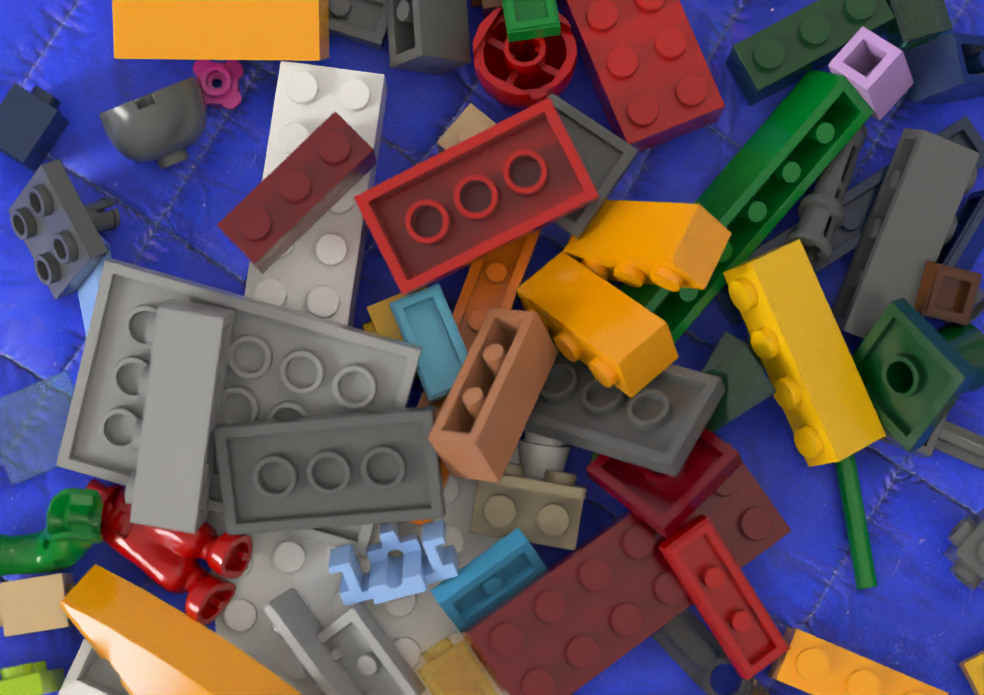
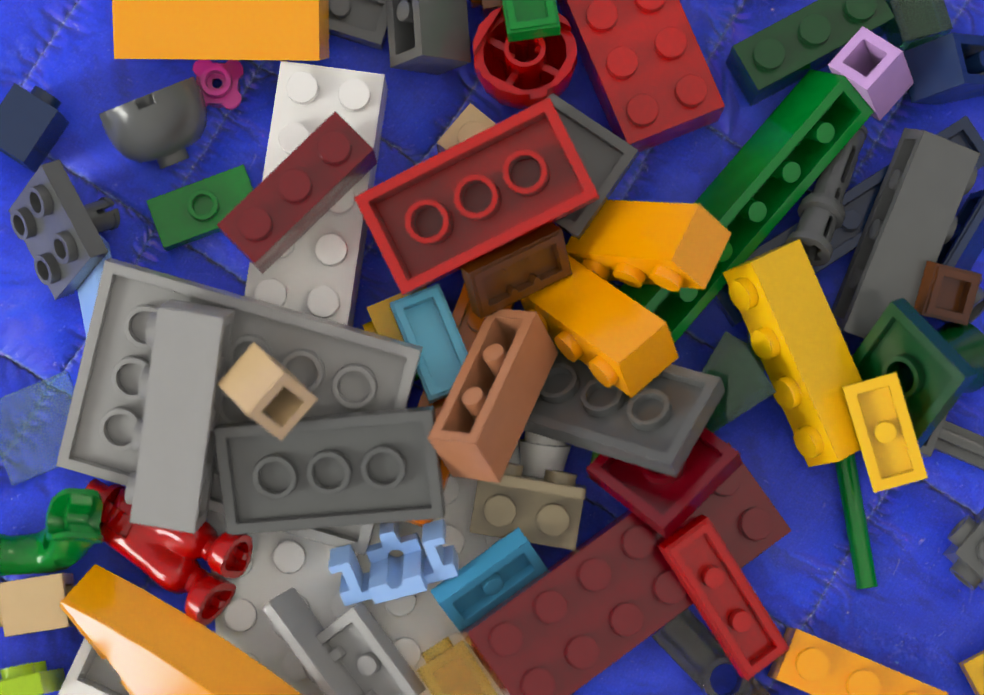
none -> green plate [146,164,253,251]
none -> tan brick [217,342,318,441]
none -> reddish brown plate [460,222,572,319]
none -> yellow plate [842,372,928,493]

